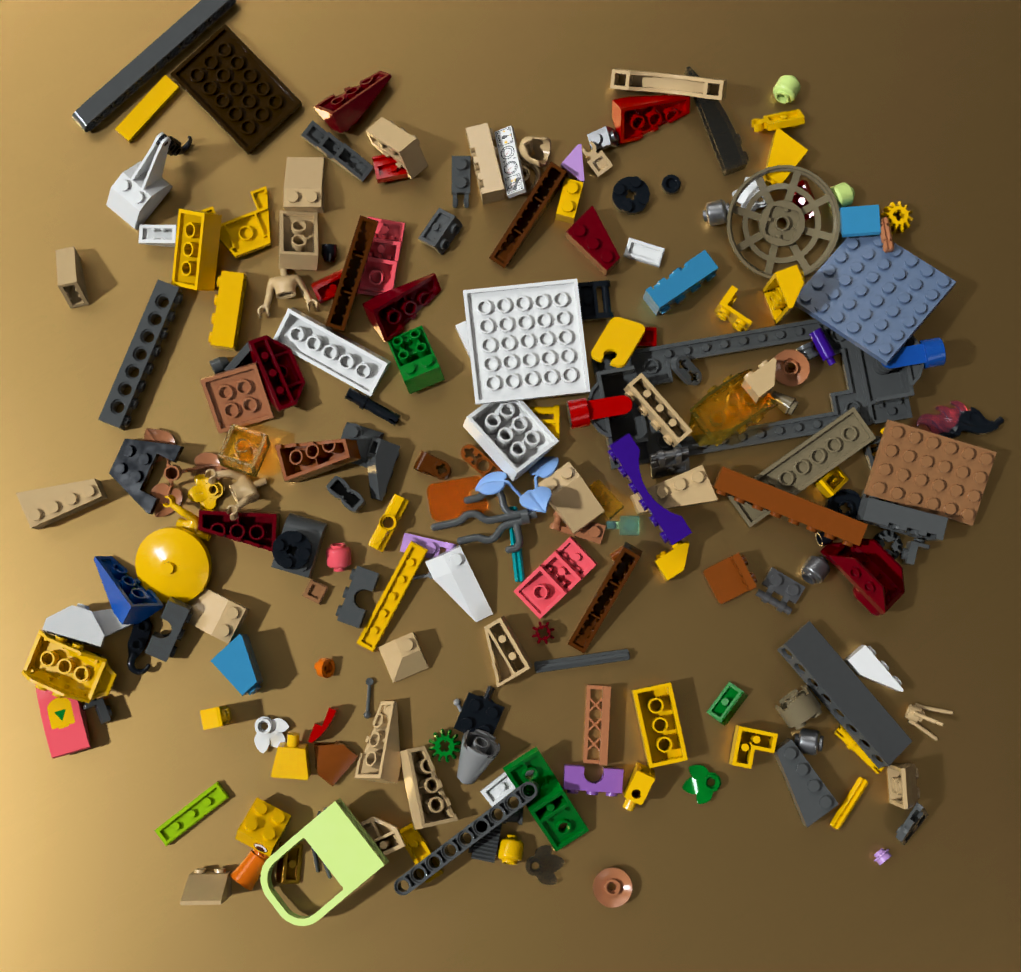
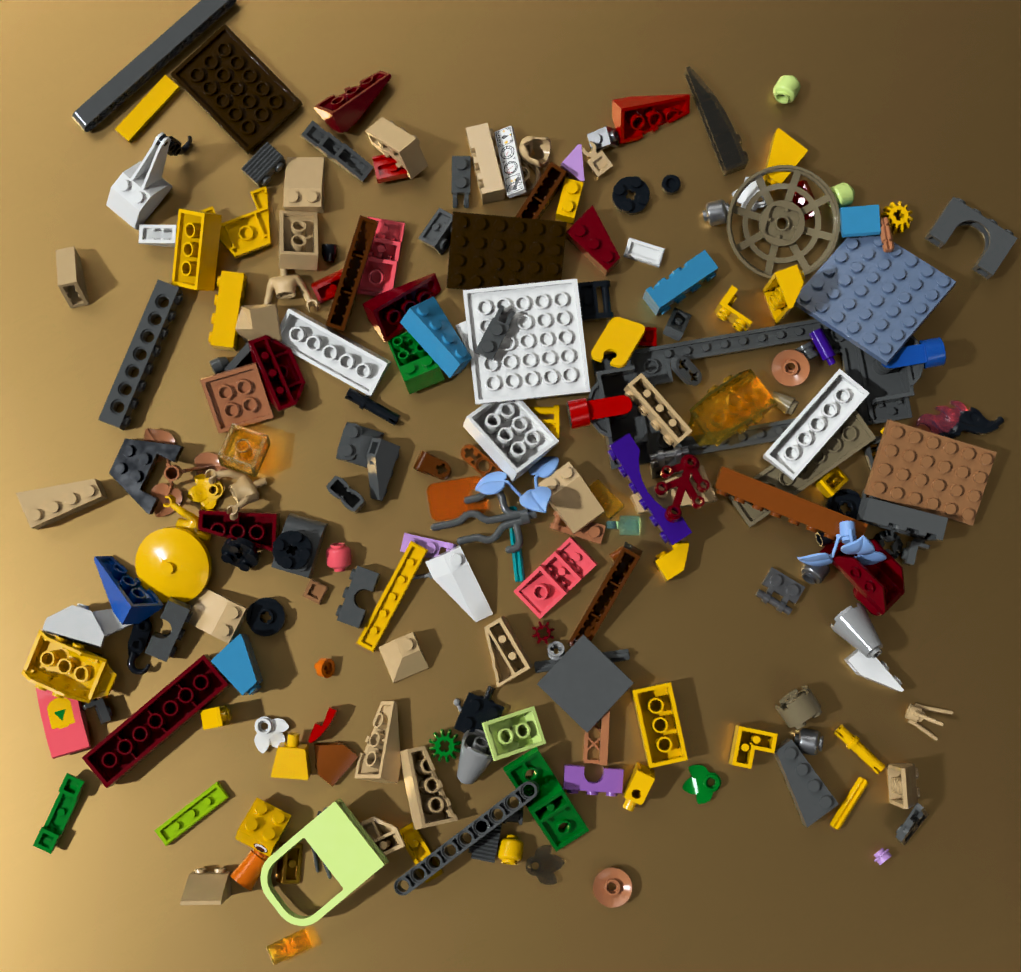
dark orange wedge [275,439,361,483] -> none
dark grey hinge [363,678,374,719] -> none
yellow piece [368,494,409,552] -> none
white plate [480,770,534,807] -> none
tan arch [610,68,728,100] -> none
dark orange bracket [703,552,757,604] -> none
green slope [707,681,748,726] -> none
tan slope [741,358,777,403] -> none
yellow plate [751,109,805,132] -> none
dark grey tile [777,621,912,769] -> none
none -> green slope [33,773,85,854]
none -> dark red brick [82,654,232,788]
none -> black plate [221,537,261,571]
none -> tan slope [235,304,282,343]
none -> dark grey brick [241,142,285,188]
none -> black plate [246,598,286,636]
none -> clear yellow slope [266,928,312,965]
none -> dark azure wedge [400,296,472,378]
none -> dark brown plate [447,212,567,290]
none -> dark grey hinge [475,305,516,361]
none -> yellowish green slope [482,706,546,761]
none -> dark grey piece [537,635,634,733]
none -> light grey bush [547,641,565,661]
none -> dark red plant [655,454,710,523]
none -> dark grey slope [663,307,692,341]
none -> white arch [763,369,870,480]
none -> light blue plant [797,521,886,566]
none -> light grey cone [830,603,883,658]
none -> dark grey arch [924,197,1018,280]

